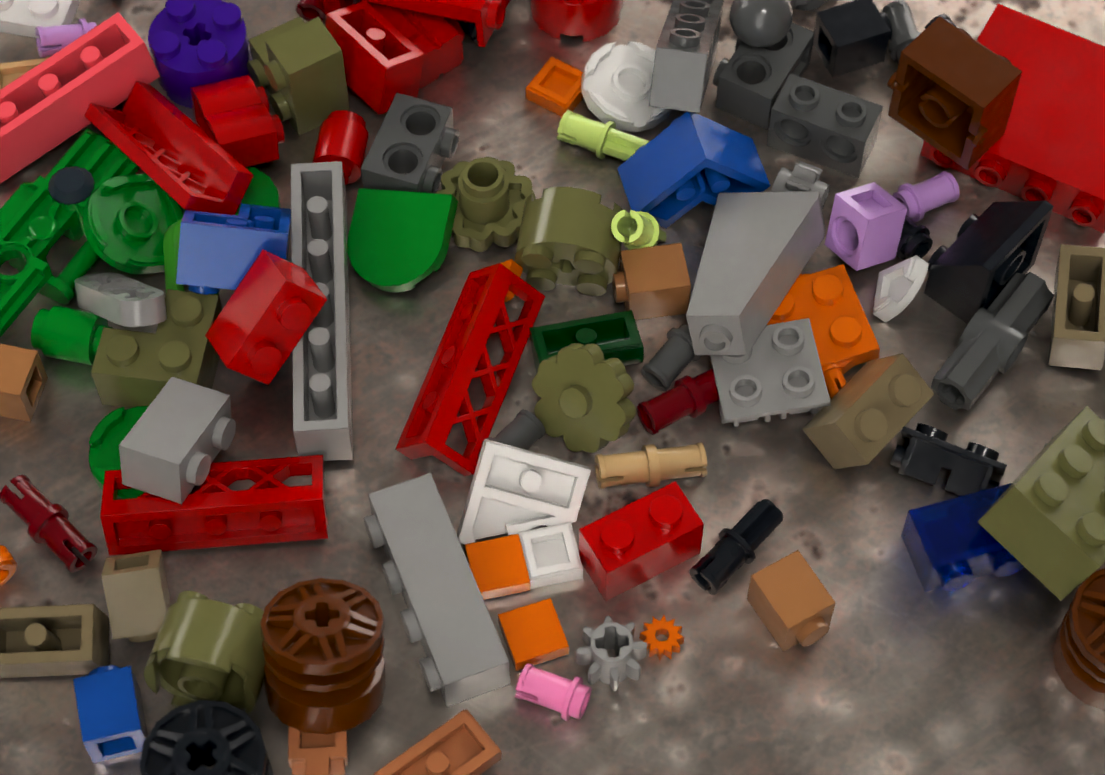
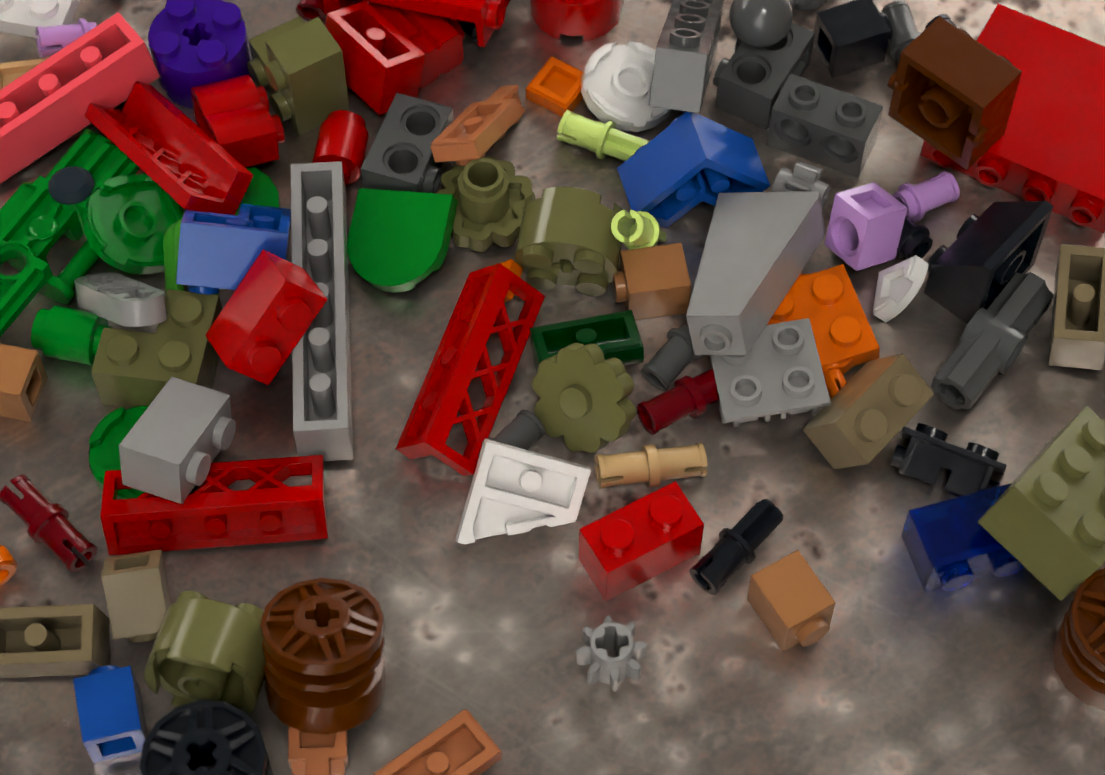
light grey brick [363,473,510,707] -> none
orange tile [465,534,531,600] -> none
orange tile [498,598,569,671] -> none
bright pink pin [515,663,592,721] -> none
white tile [518,522,583,589] -> none
orange piece [639,615,684,661] -> none
none -> nougat hinge [430,84,525,166]

